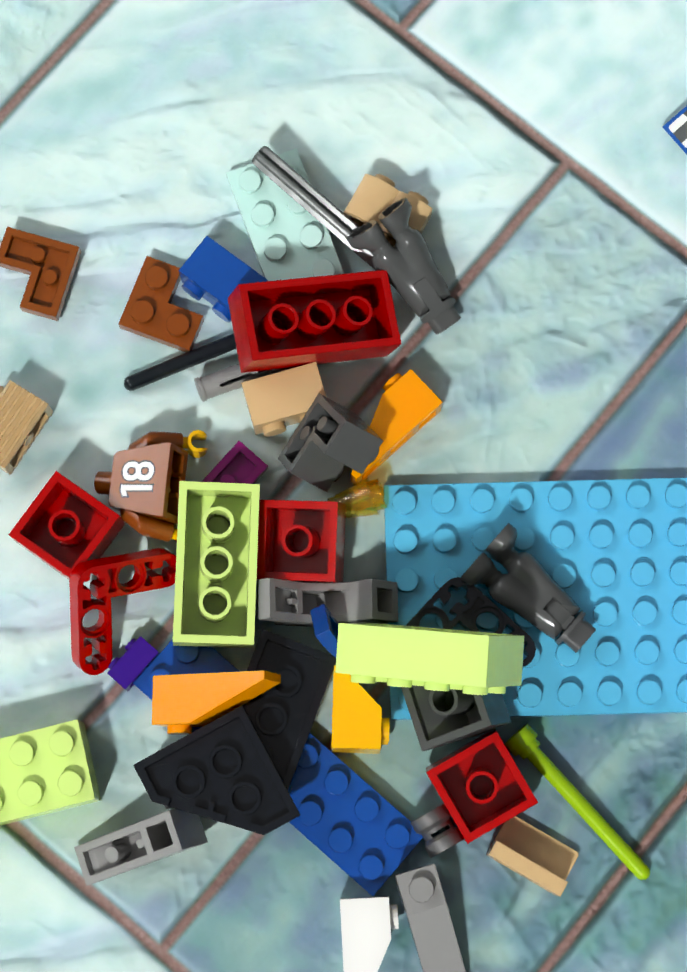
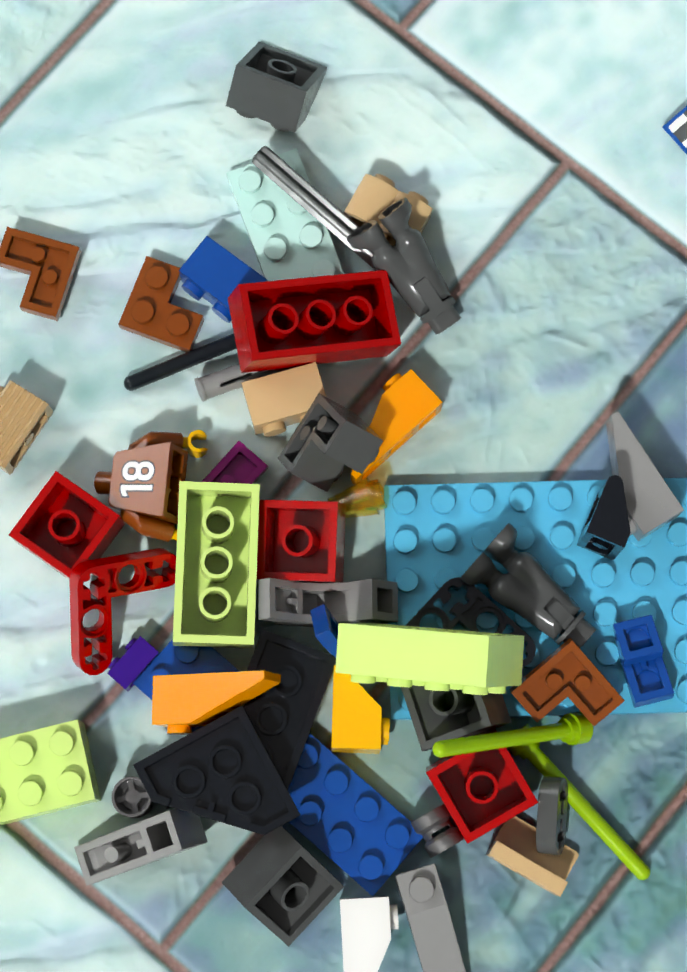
none -> flat silver wheel [112,777,155,818]
none -> dark grey slope [222,826,344,947]
none -> dark grey slope [226,42,327,132]
none -> lime piece [432,712,593,758]
none -> dark orange plate [509,638,625,726]
none -> dark grey beam [536,776,568,856]
none -> black tile [577,475,631,560]
none -> light grey slope [606,411,684,541]
none -> blue slope [613,615,674,708]

